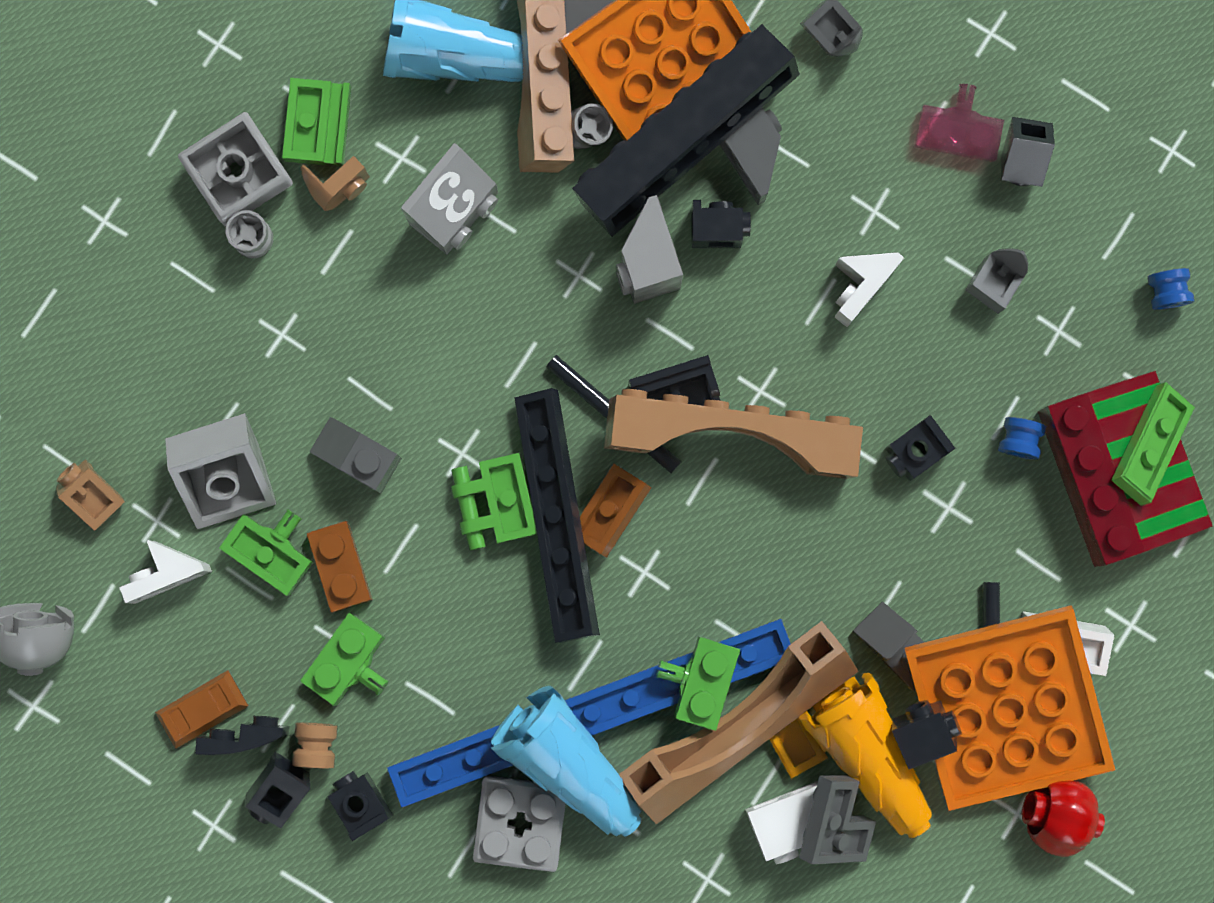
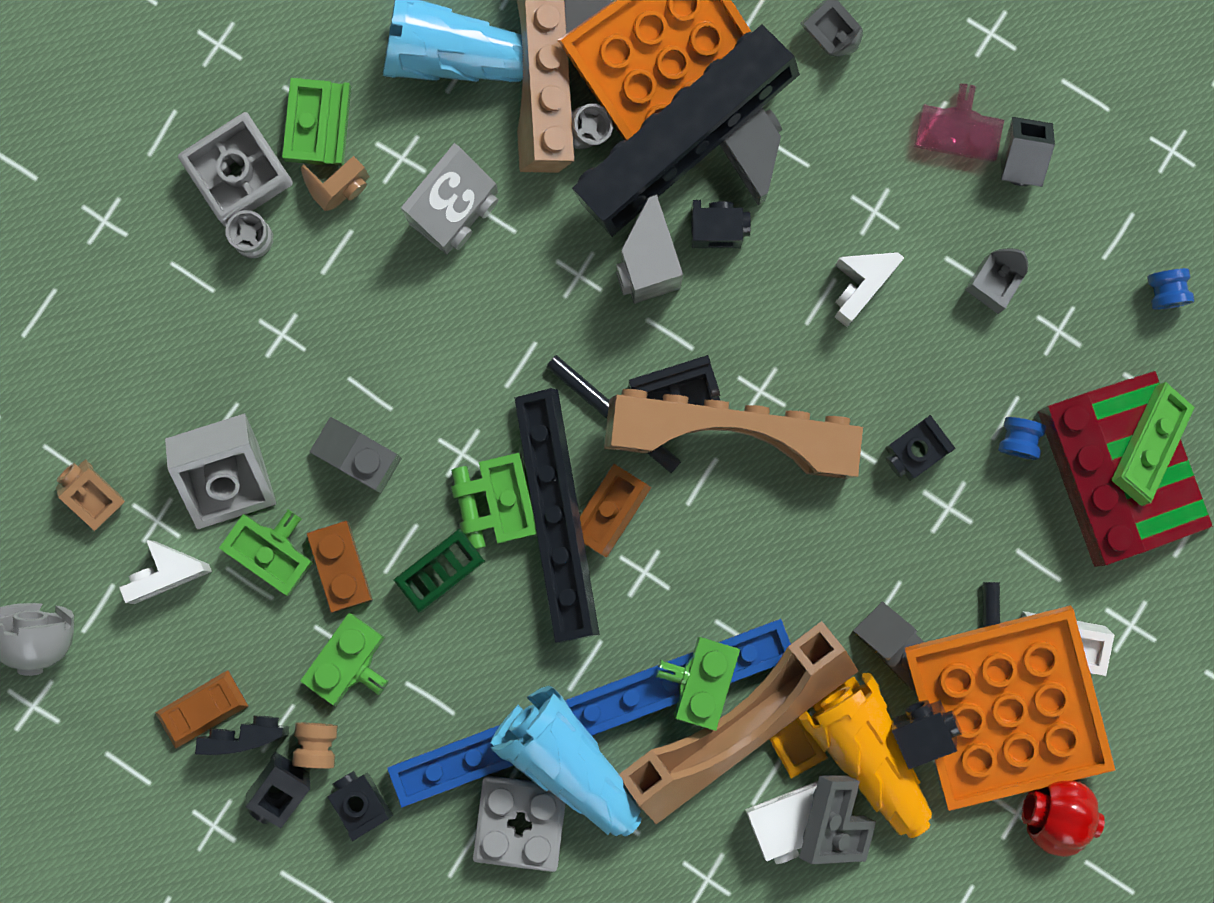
none -> dark green slope [393,528,486,614]

